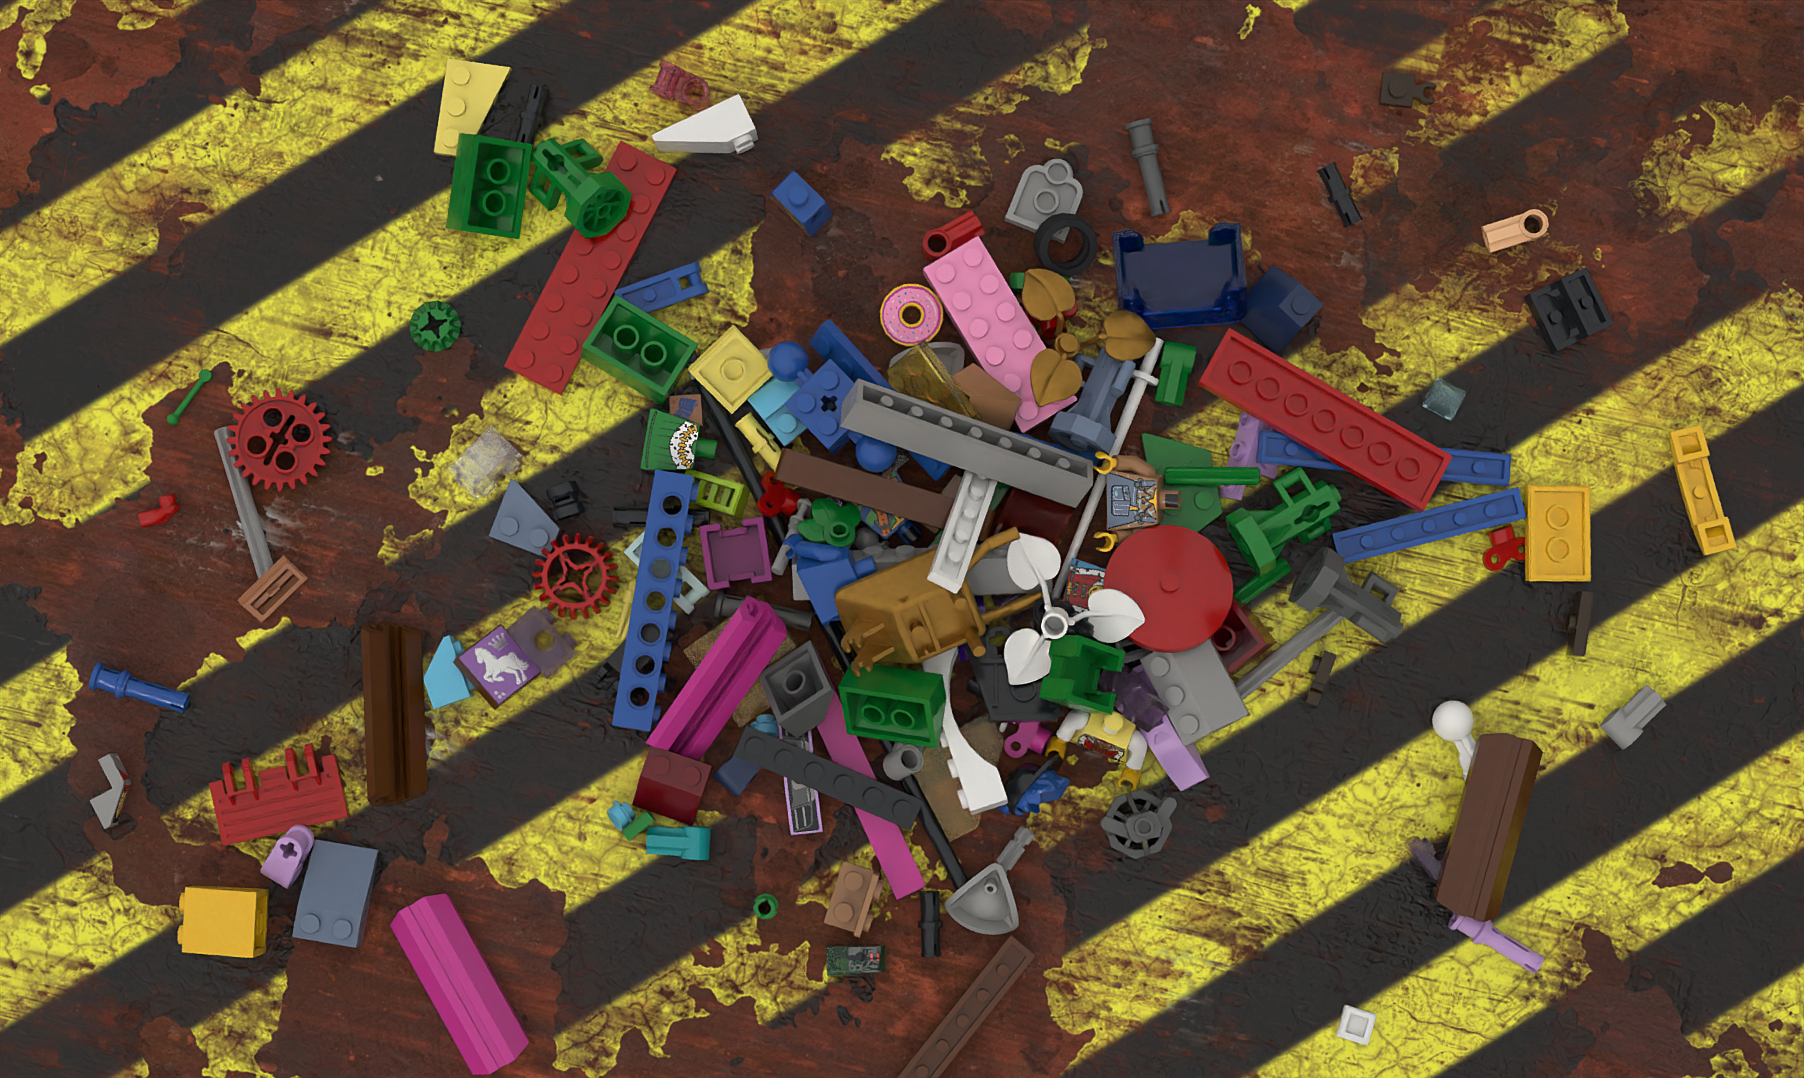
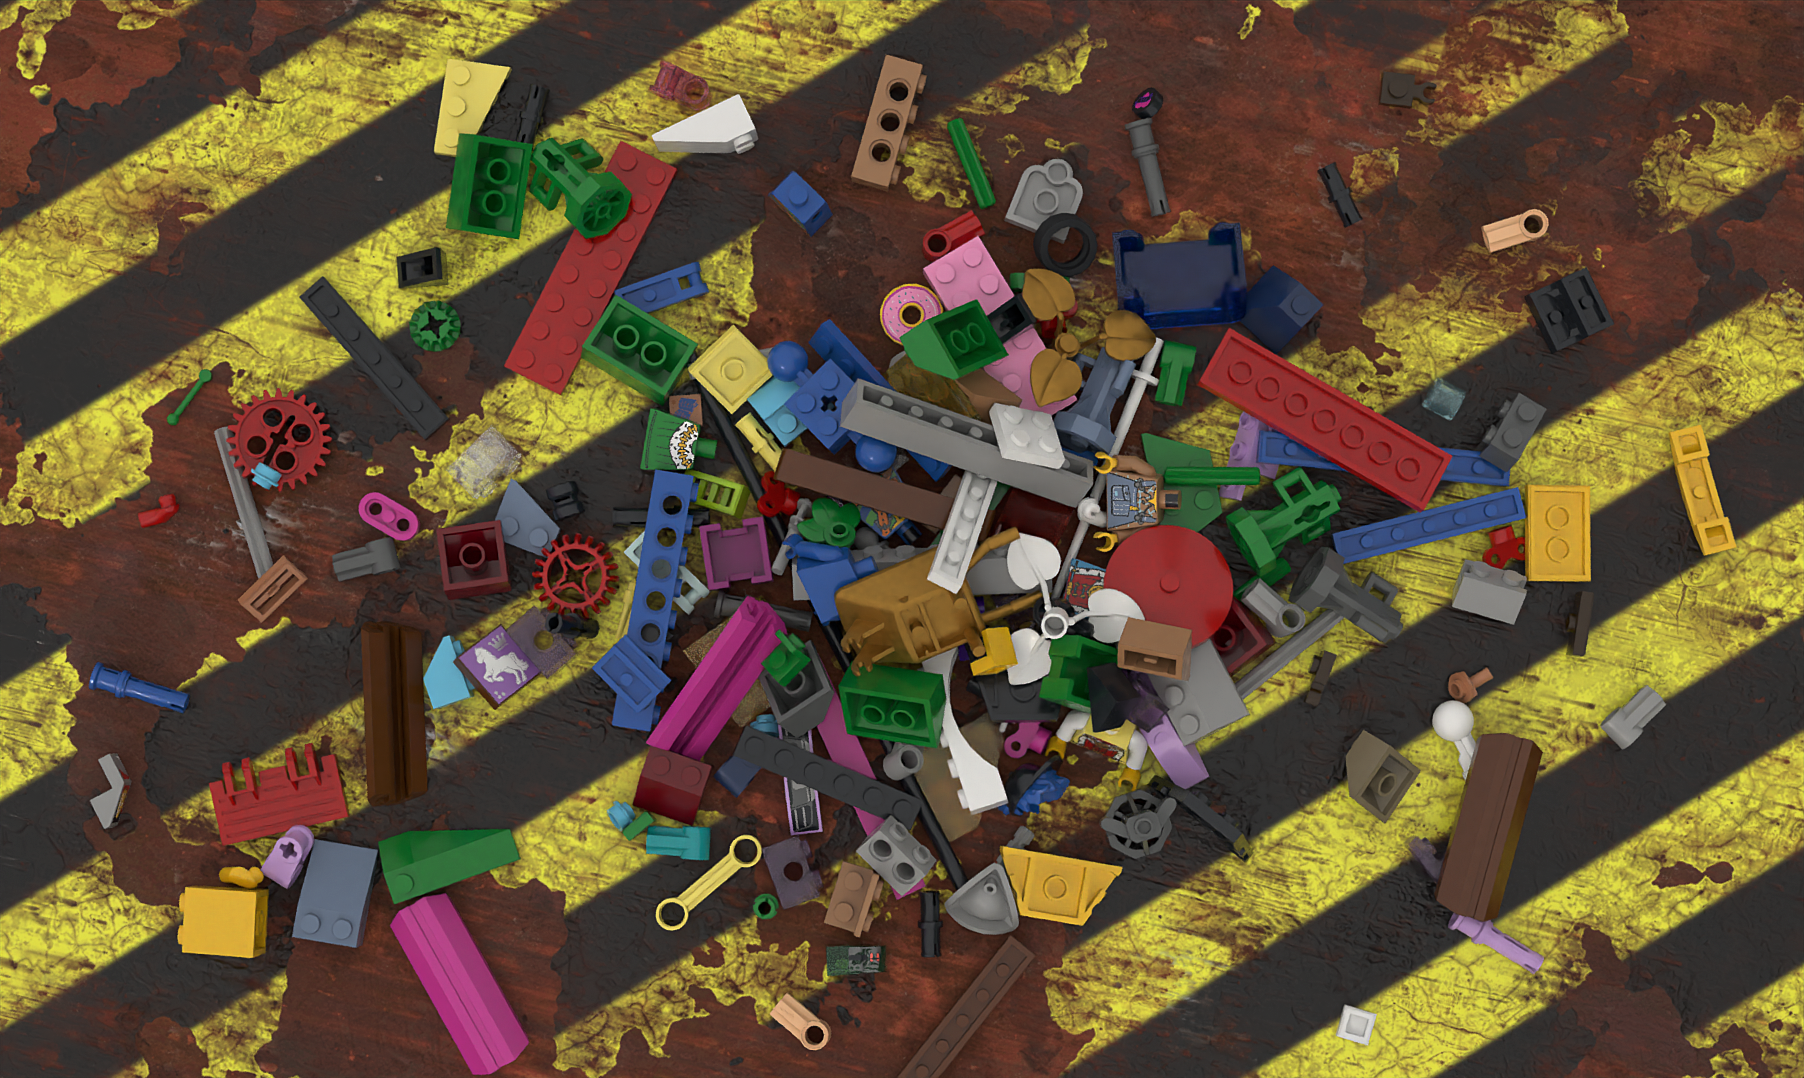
none -> yellow arm [219,866,264,889]
none -> medium azure plate [251,462,282,490]
none -> black tile [299,276,450,440]
none -> dark grey piece [332,537,400,582]
none -> dark pink plate [359,492,420,541]
none -> green wedge [378,829,521,904]
none -> black slope [396,247,449,289]
none -> dark red slope [436,520,512,600]
none -> black pin [545,612,600,639]
none -> blue plate [592,634,671,714]
none -> light yellow piece [656,834,763,931]
none -> green bracket [761,629,811,687]
none -> clear purple brick [761,834,824,910]
none -> light nougat piece [770,992,831,1050]
none -> medium nougat brick [851,55,927,192]
none -> light grey brick [856,815,937,896]
none -> green slope [899,299,1009,380]
none -> green axle [947,118,996,209]
none -> yellow panel [970,627,1018,676]
none -> black slope [987,293,1037,345]
none -> white plate [989,403,1065,469]
none -> yellow wing [1000,846,1122,926]
none -> white arm [1077,497,1107,528]
none -> black slope [1087,662,1141,733]
none -> medium nougat slope [1117,617,1192,681]
none -> black tile [1132,87,1163,119]
none -> black wing [1147,775,1254,863]
none -> light grey piece [1241,578,1305,638]
none -> dark tan slope [1345,730,1421,823]
none -> nougat plate [1448,667,1494,704]
none -> light grey brick [1452,559,1527,625]
none -> dark grey brick [1479,393,1547,472]

